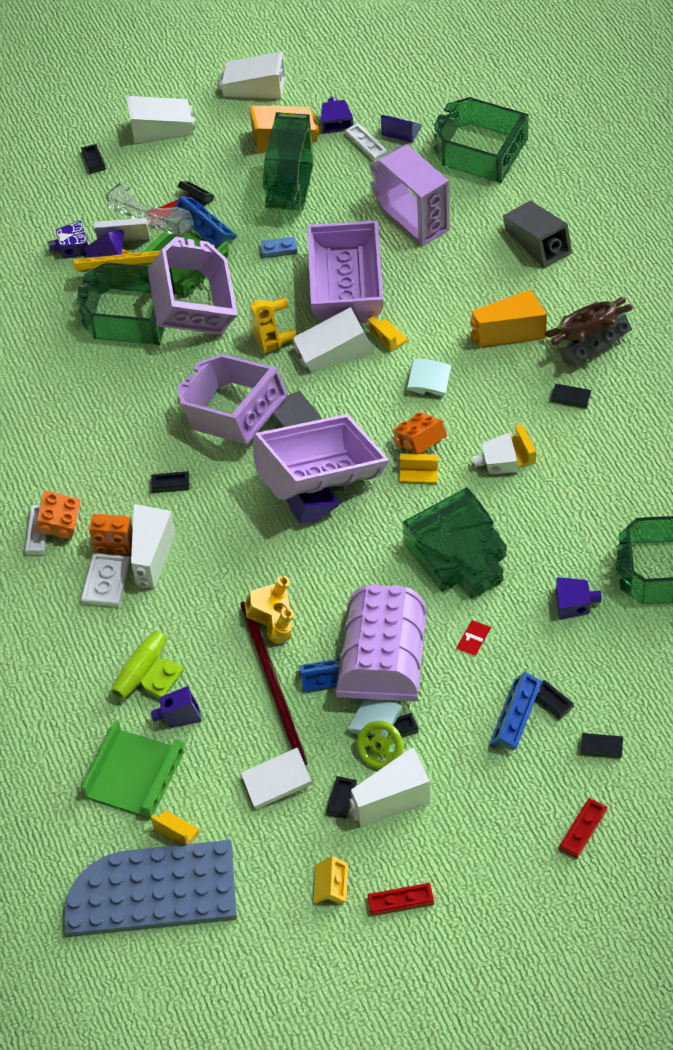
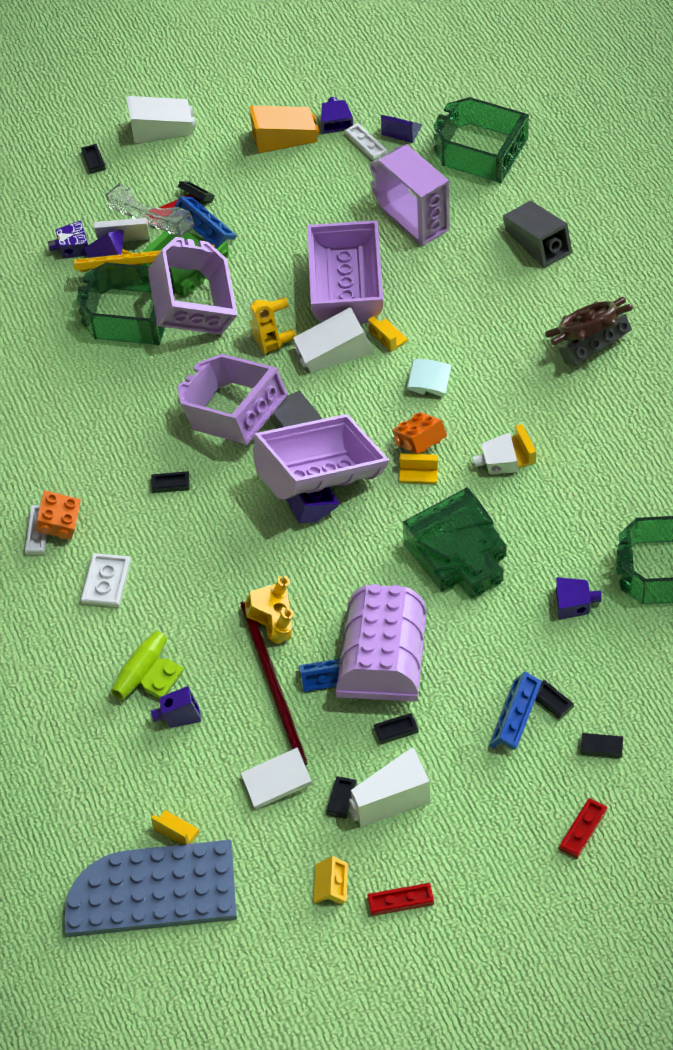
bright green panel [81,720,185,819] -> none
orange brick [89,514,133,555] -> none
white slope [131,504,176,589] -> none
white slope [219,52,286,99] -> none
medium blue plate [261,237,298,258] -> none
clear green container [263,112,314,211] -> none
light aqua slope [348,699,402,737] -> none
lime plate [357,721,403,770] -> none
red sticker [456,620,492,656] -> none
light orange slope [470,289,547,347] -> none
black tile [551,383,592,408] -> none

